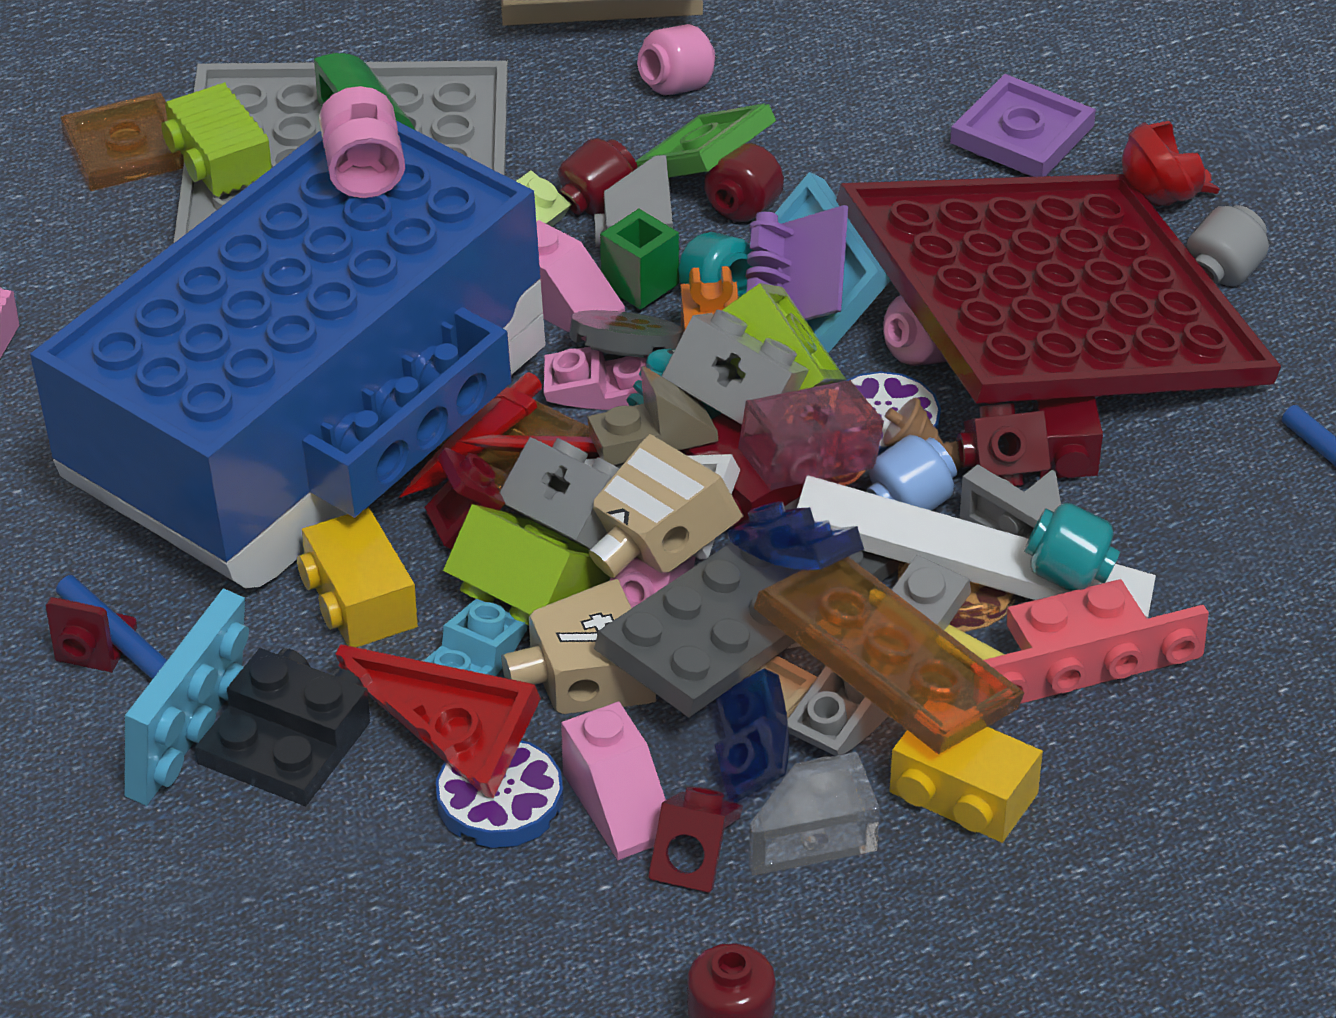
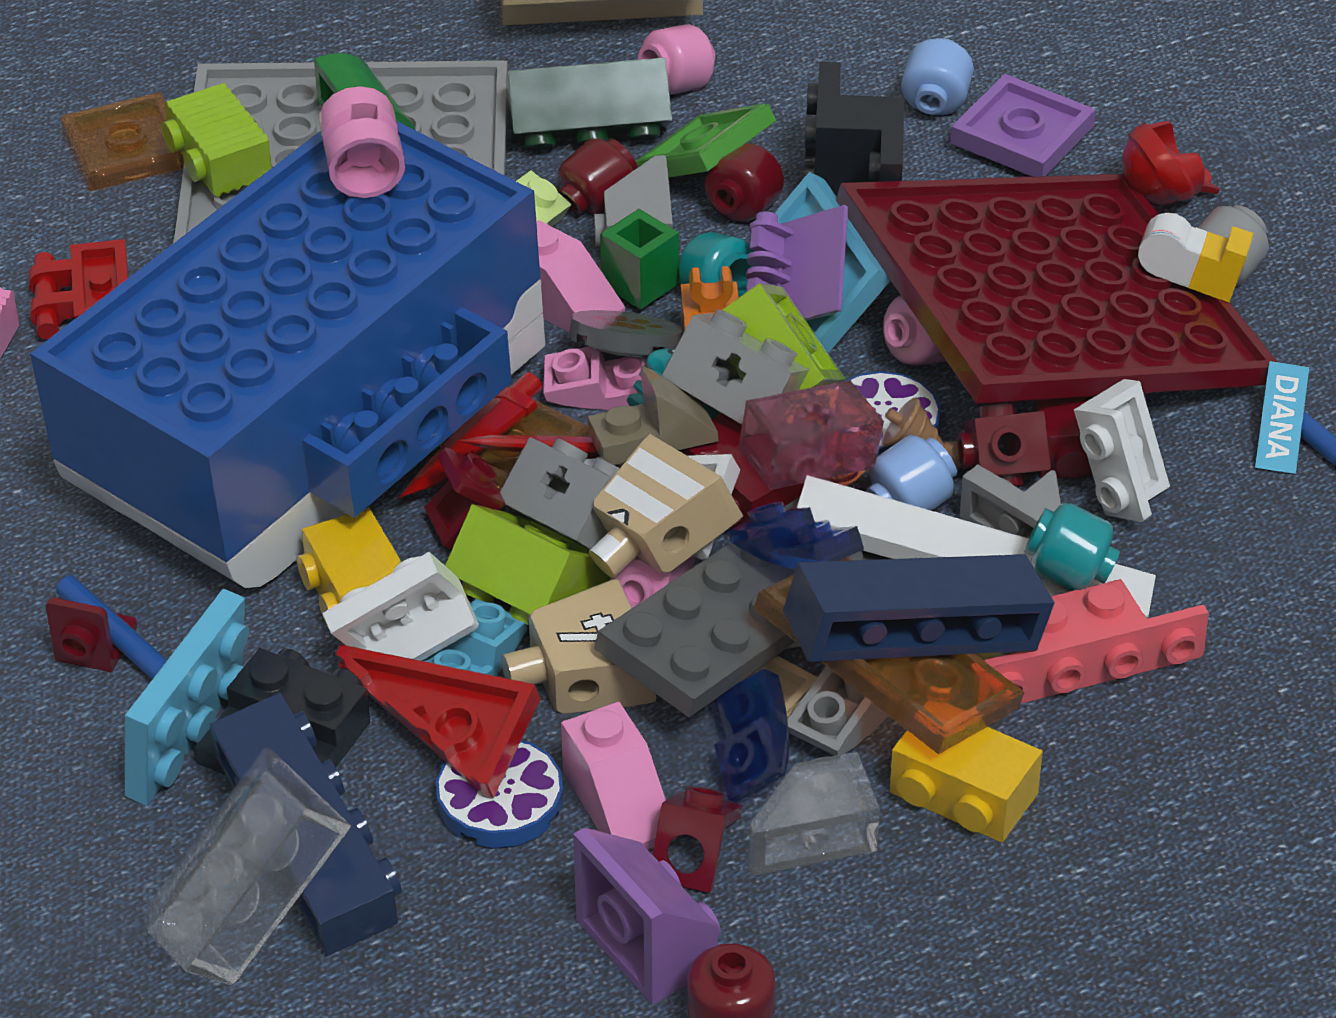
none -> red plate [28,239,129,340]
none -> clear slope [147,747,351,986]
none -> dark blue brick [210,692,402,957]
none -> white bracket [323,552,479,661]
none -> brick [505,58,672,150]
none -> medium lavender slope [573,828,721,1005]
none -> dark blue brick [783,554,1055,662]
none -> black bracket [804,62,904,197]
none -> light blue head [901,38,974,116]
none -> white bracket [1074,379,1170,522]
none -> leg [1138,213,1254,303]
none -> medium azure sticker [1255,361,1309,474]

